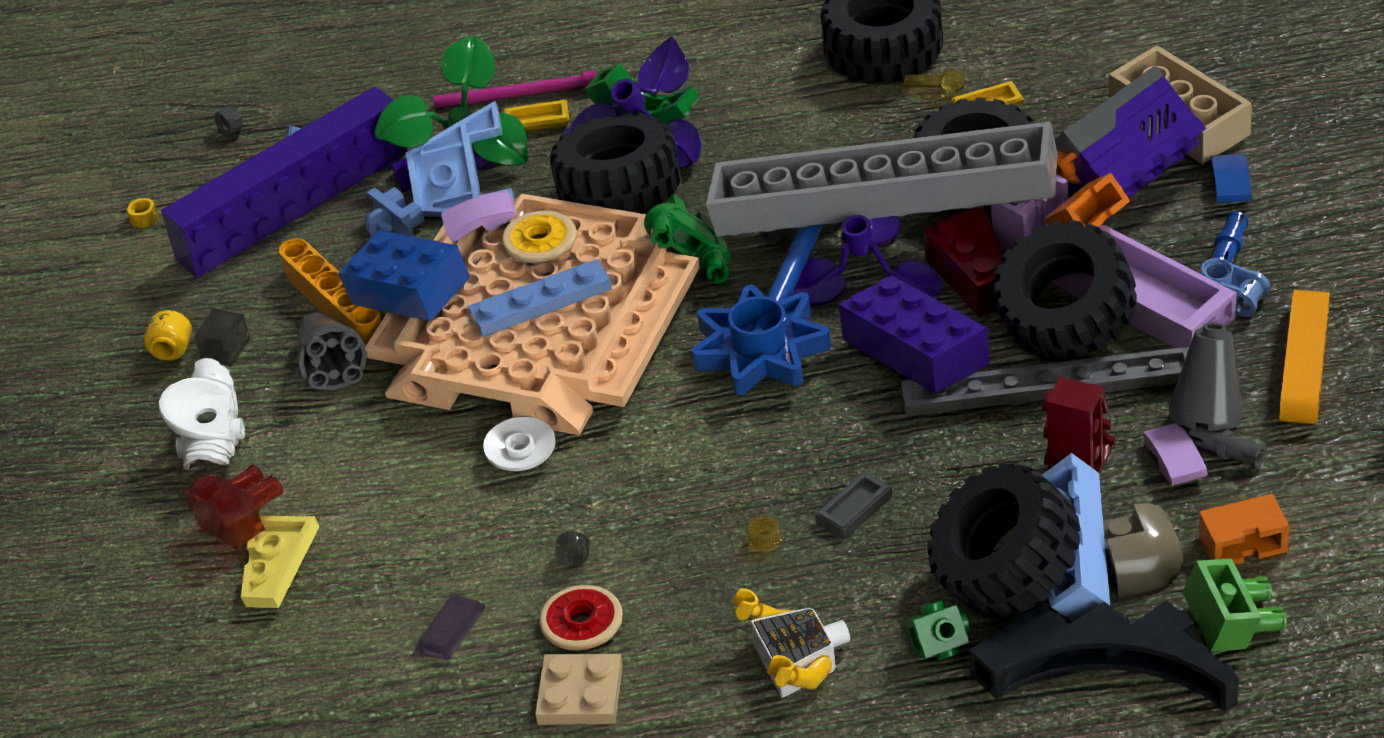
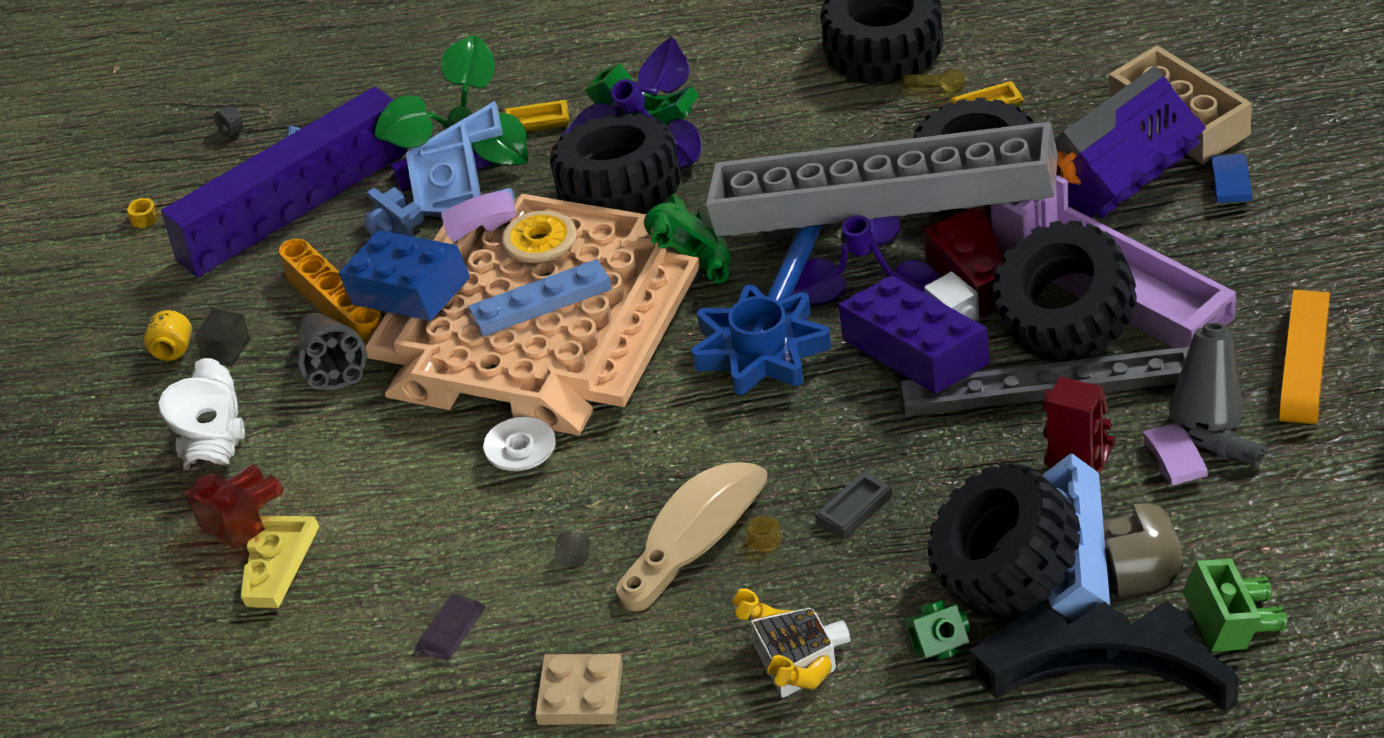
dark pink bar [433,70,598,109] -> none
red wheel [539,585,623,651] -> none
orange brick [1043,172,1130,227] -> none
orange brick [1199,494,1289,565] -> none
medium blue piece [1201,258,1271,317] -> none
blue pin [1211,211,1249,263] -> none
none -> tan plant [616,462,768,612]
none -> white brick [924,272,979,321]

